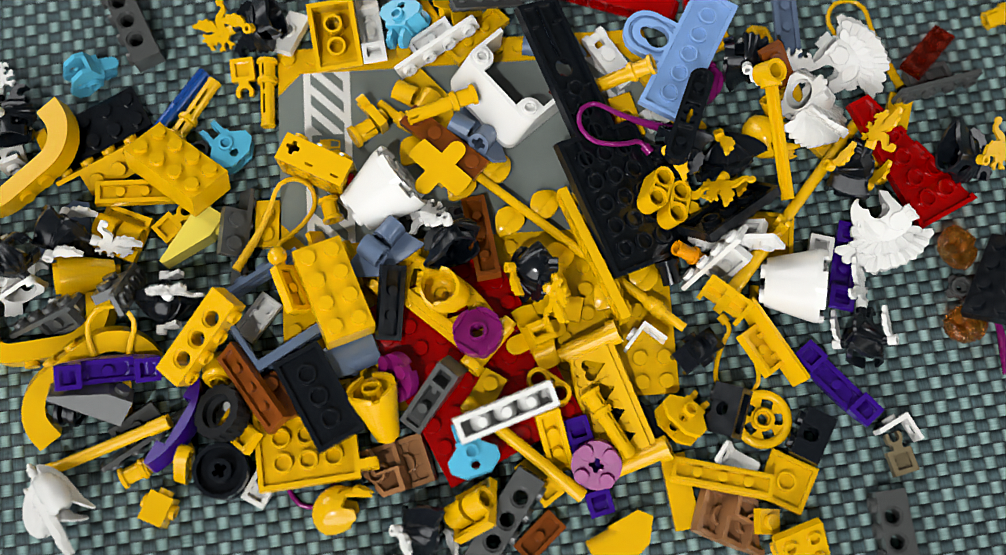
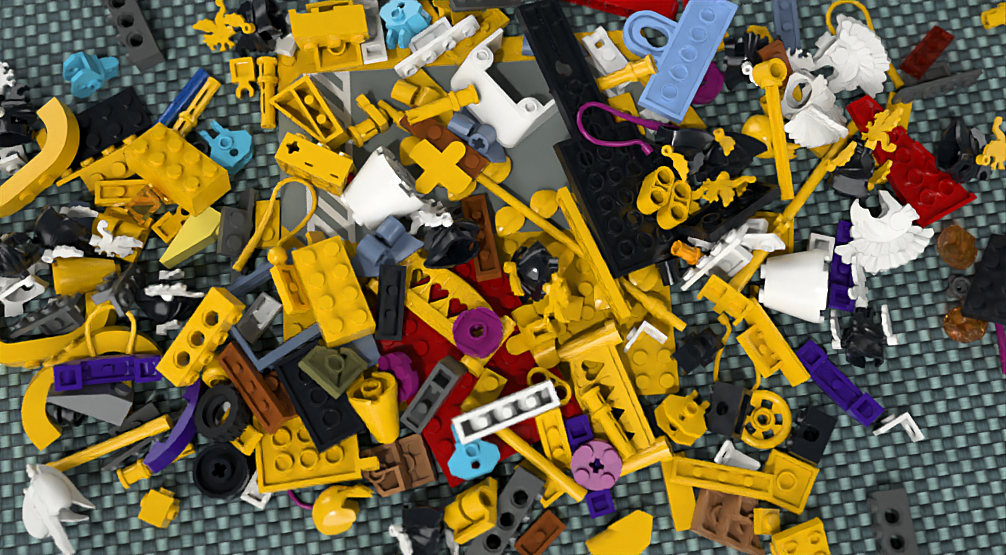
yellow beam [173,443,195,485] -> none
yellow bush [317,195,344,225] -> none
yellow helmet [415,266,470,314] -> none
black piece [664,68,714,165] -> none
dark tan plate [883,430,920,478] -> none
none -> clear yellow slope [123,183,168,226]
none -> yellow wedge [268,74,351,151]
none -> yellow wedge [288,4,370,52]
none -> olive plate [298,346,369,399]

